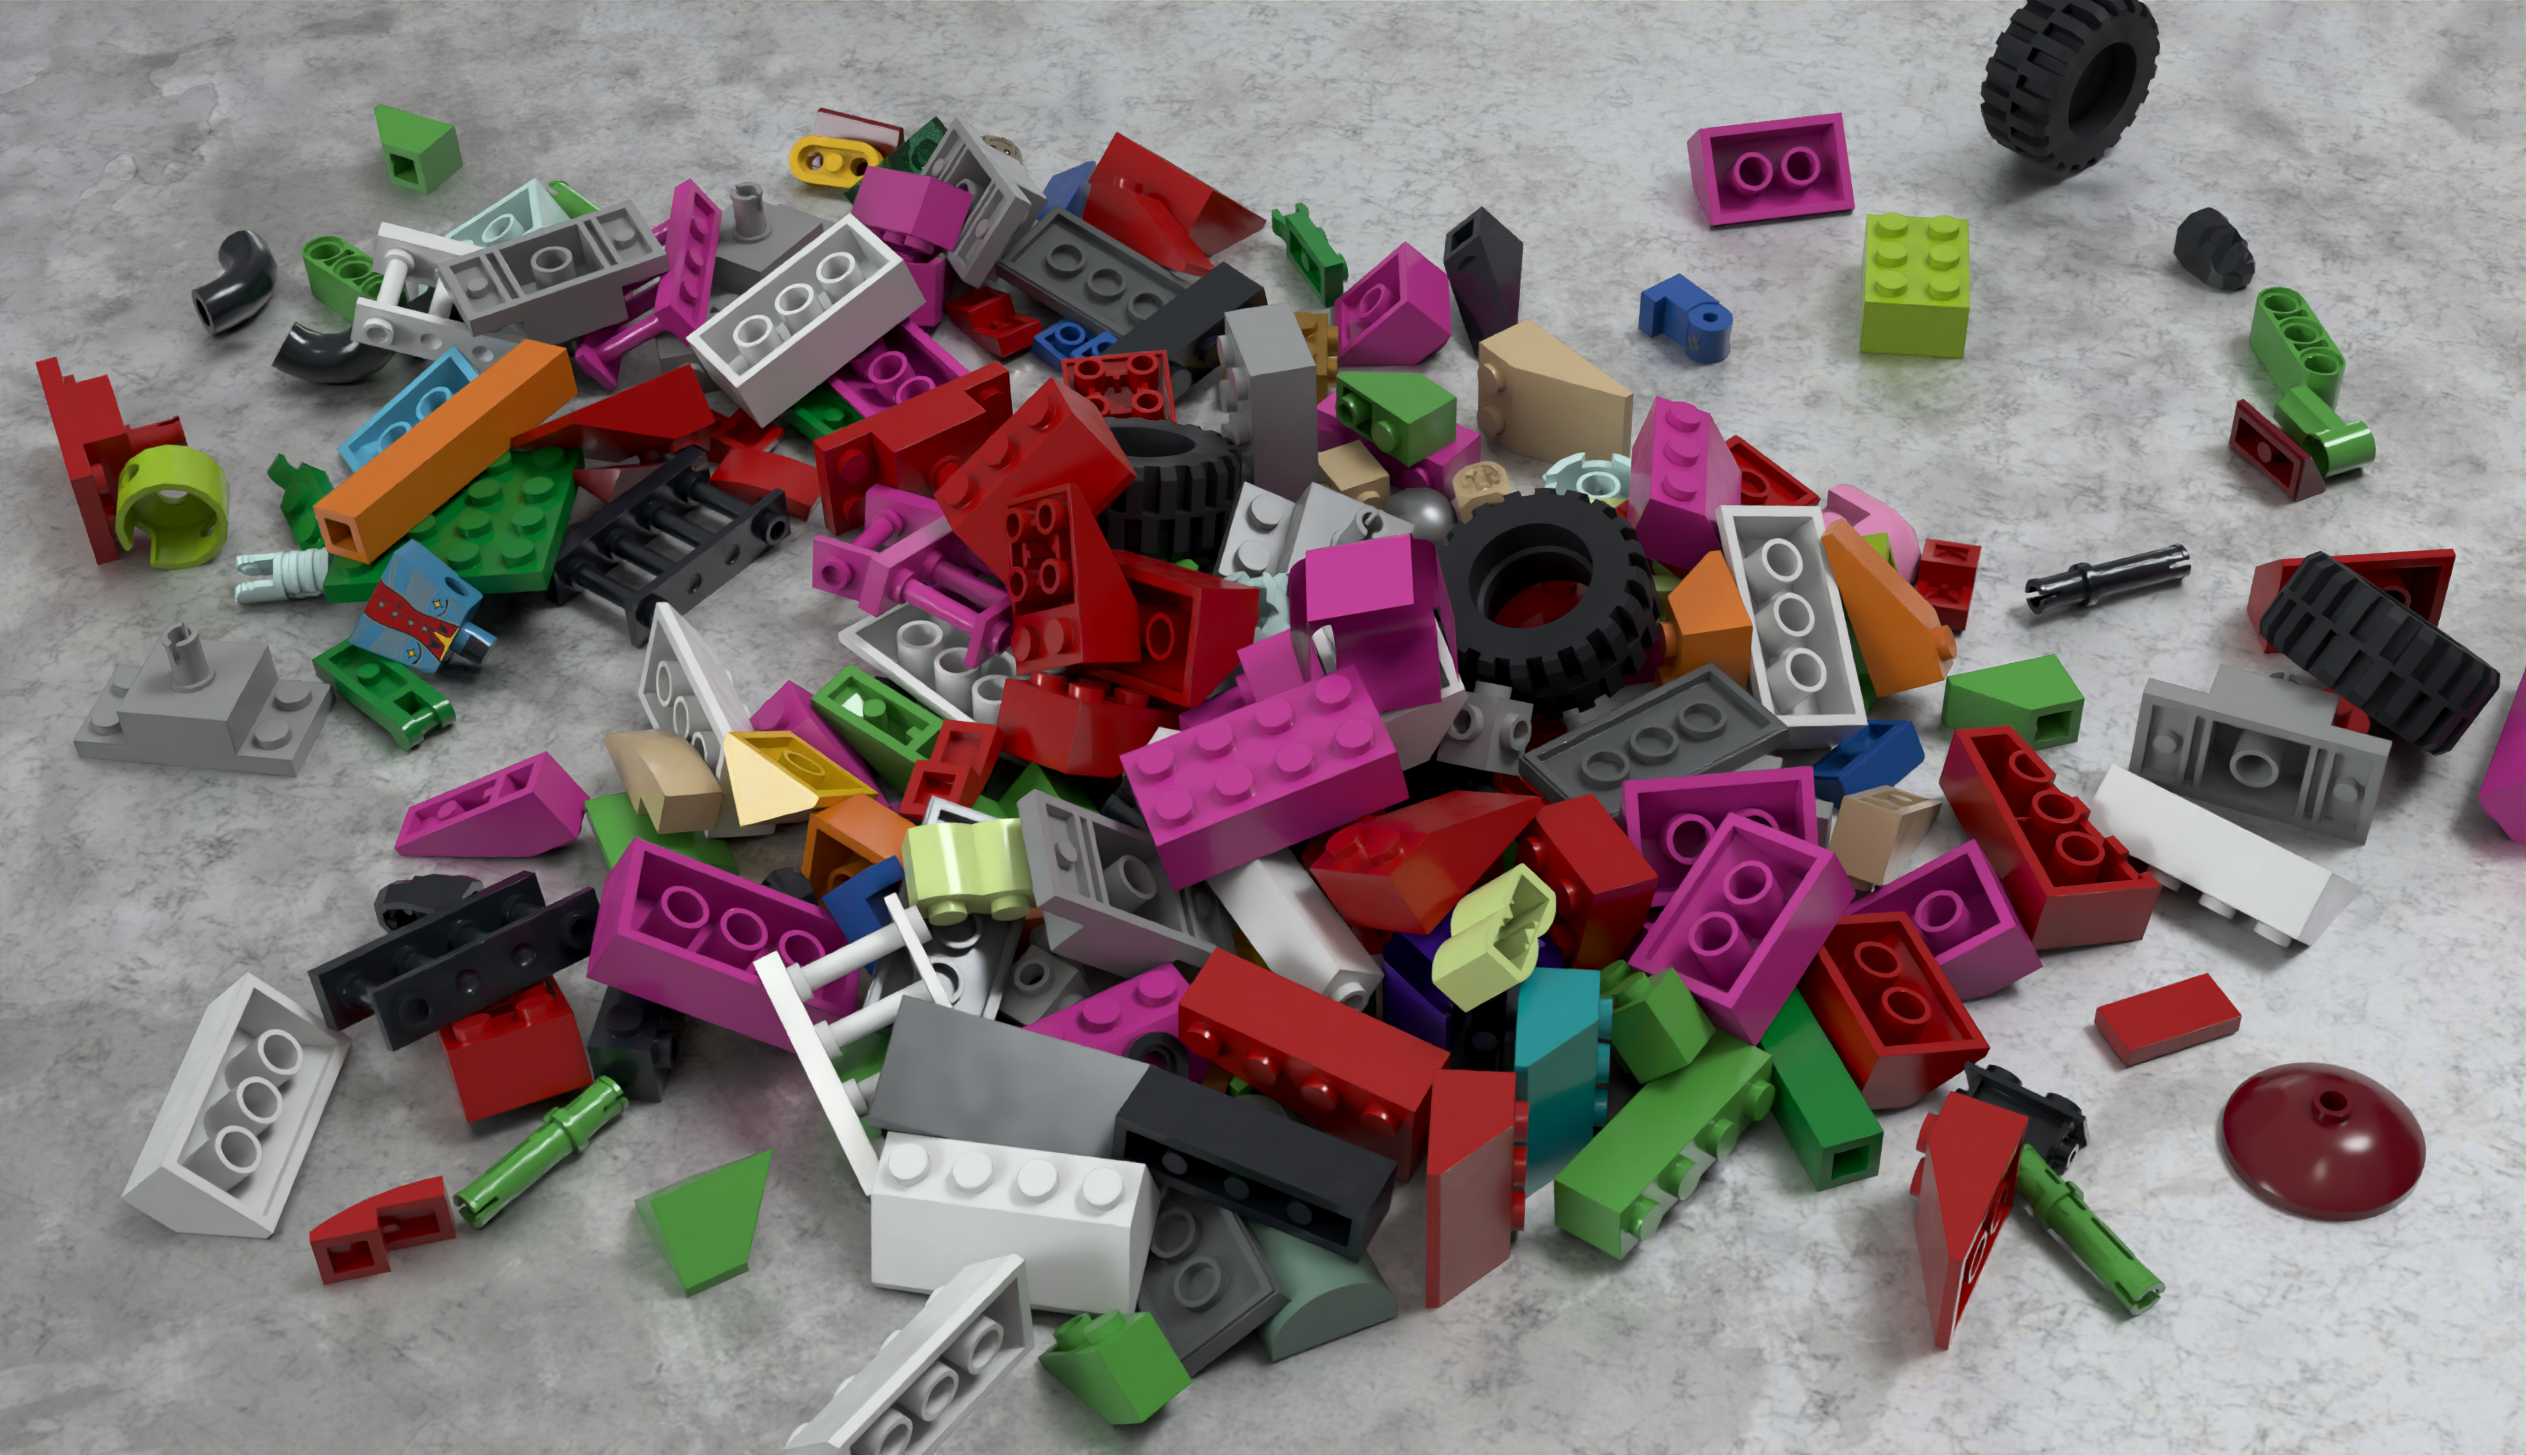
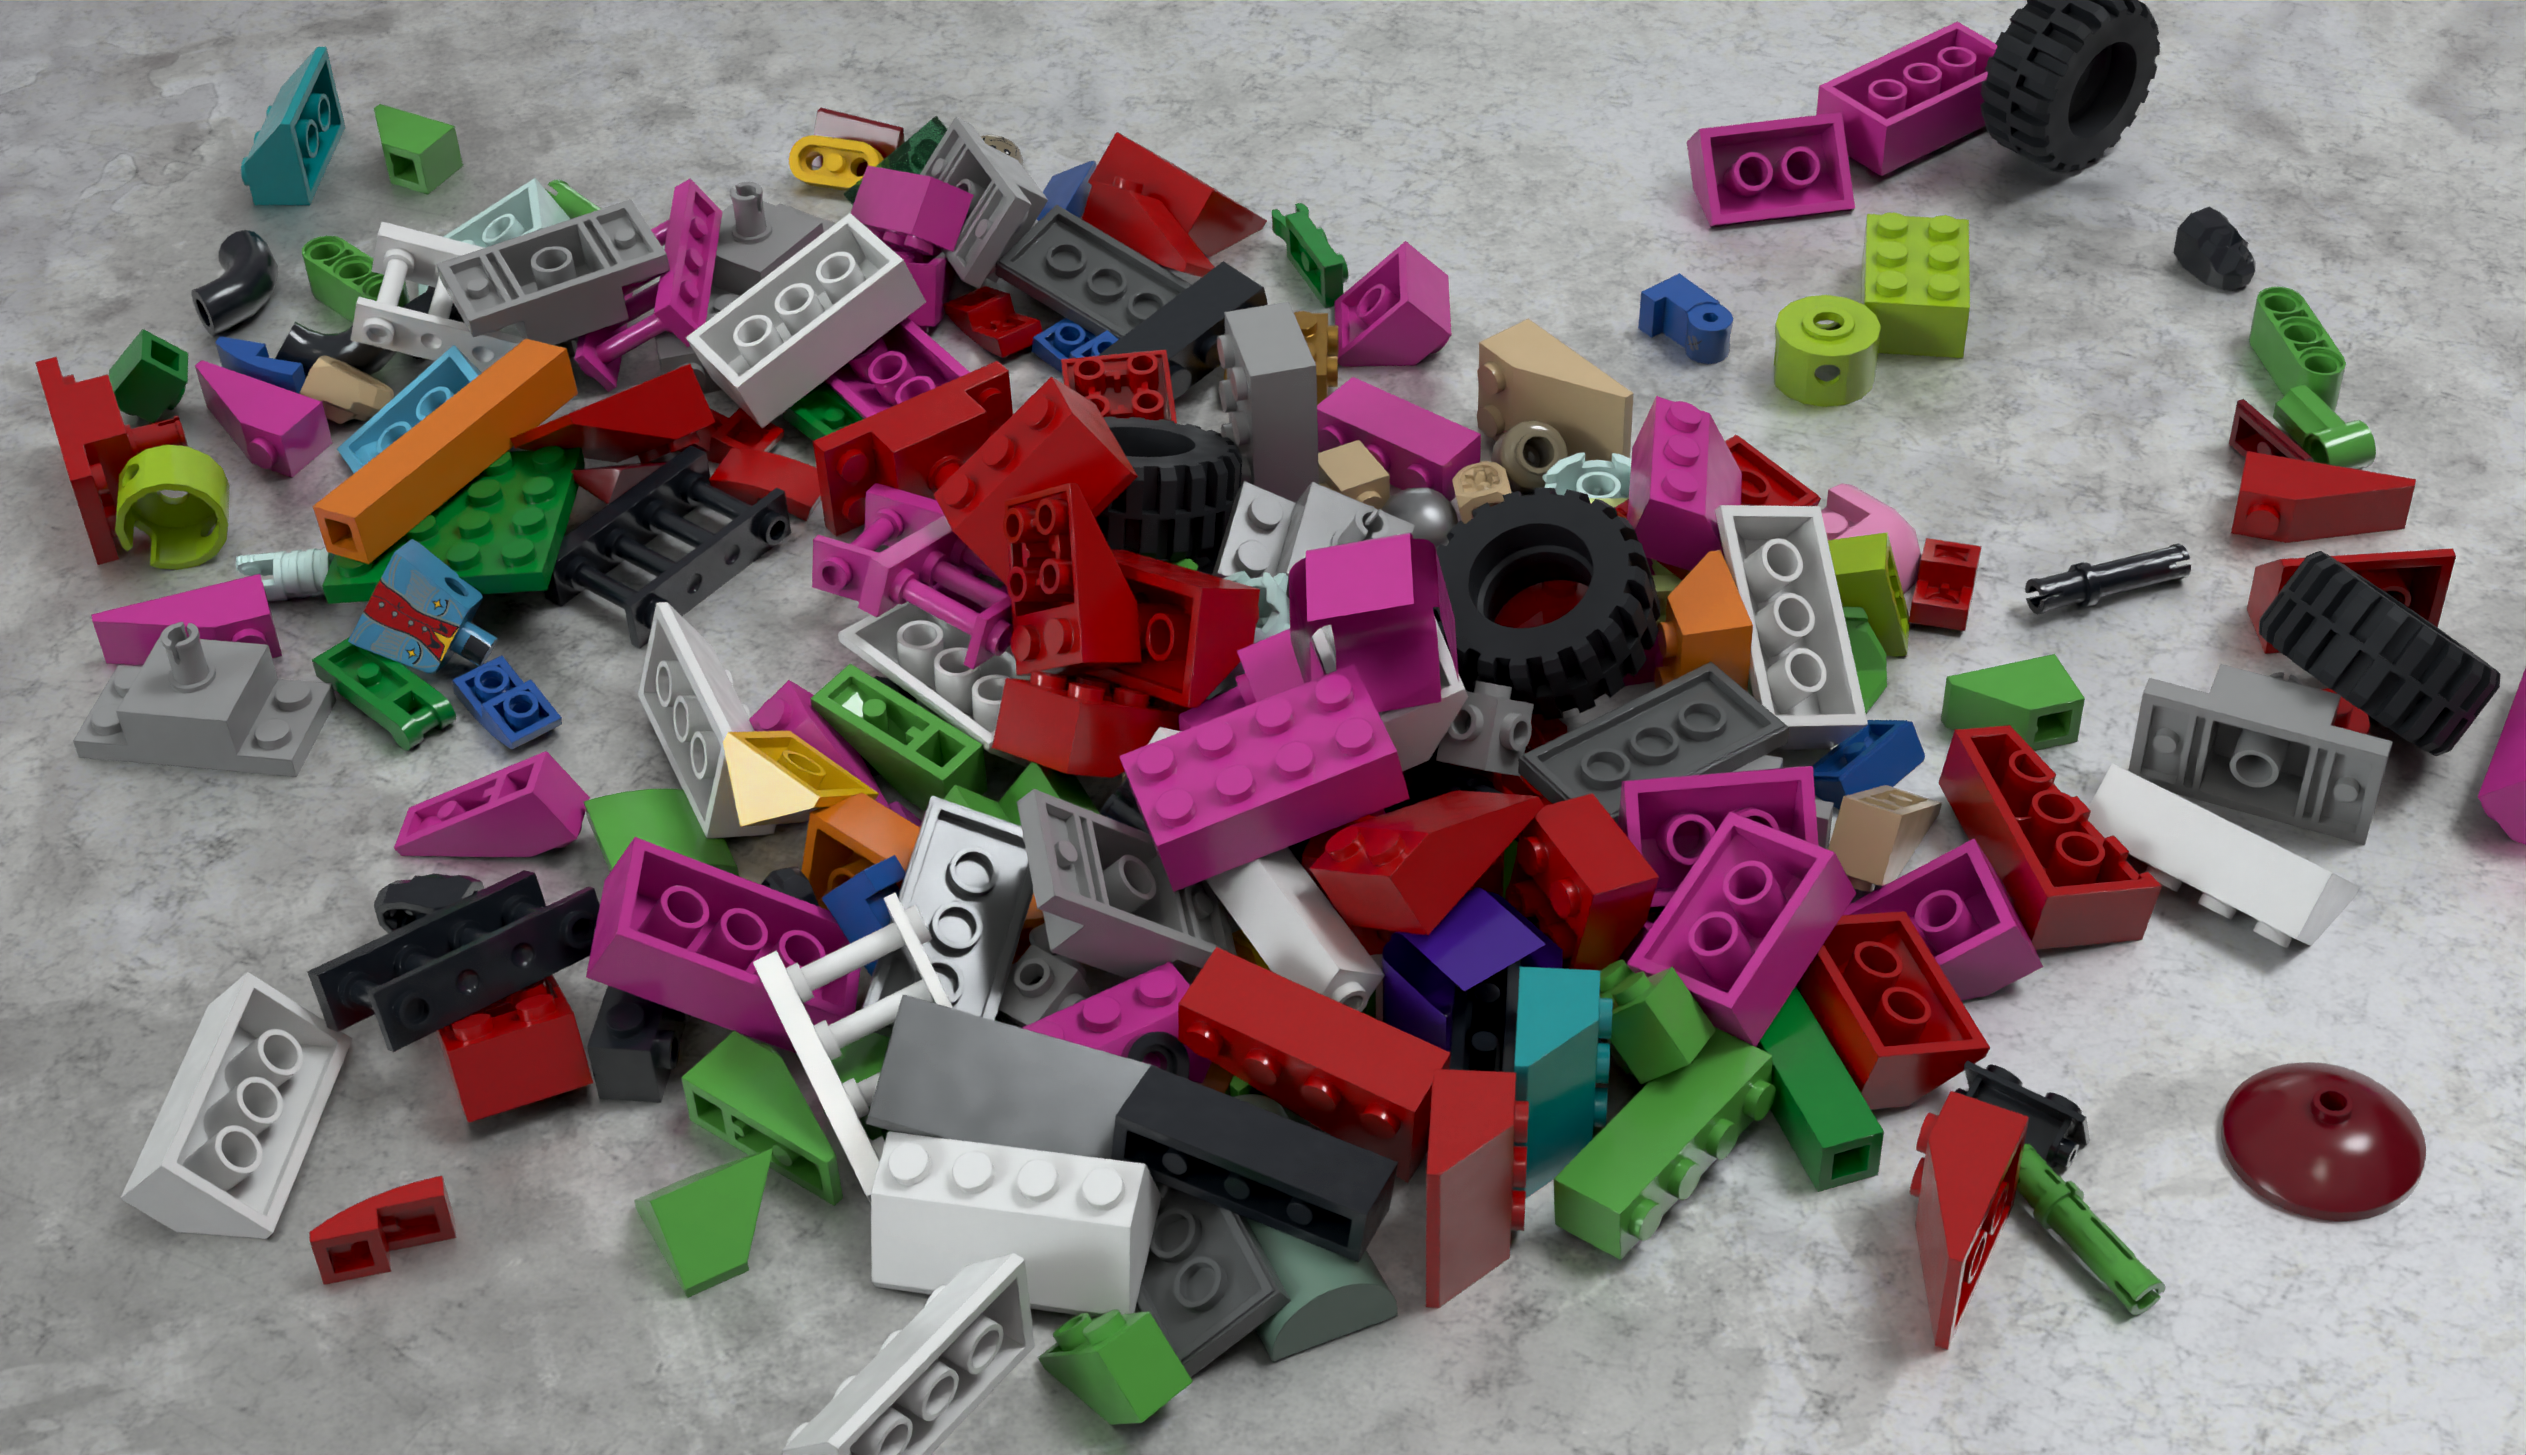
green plate [267,453,334,551] -> none
bright green pin [452,1076,629,1229] -> none
tan slope [604,729,723,834] -> none
red slope [898,719,1006,820] -> none
yellowish green brick [901,818,1037,926] -> none
bright green slope [1335,371,1457,467] -> none
yellowish green brick [1432,863,1556,1013] -> none
black slope [1443,206,1523,358] -> none
orange slope [1821,518,1957,698] -> none
red tile [2094,973,2242,1066] -> none
none -> dark pink slope [91,574,282,665]
none -> green brick [109,329,188,423]
none -> dark pink slope [195,360,333,478]
none -> blue slope [215,336,306,394]
none -> teal slope [241,47,346,206]
none -> tan rock [300,356,394,424]
none -> blue slope [452,655,562,749]
none -> bright green slope [681,1031,843,1206]
none -> dark tan head [1491,420,1568,495]
none -> lime piece [1774,295,1881,407]
none -> dark pink brick [1816,22,1998,176]
none -> red slope [2231,451,2416,543]

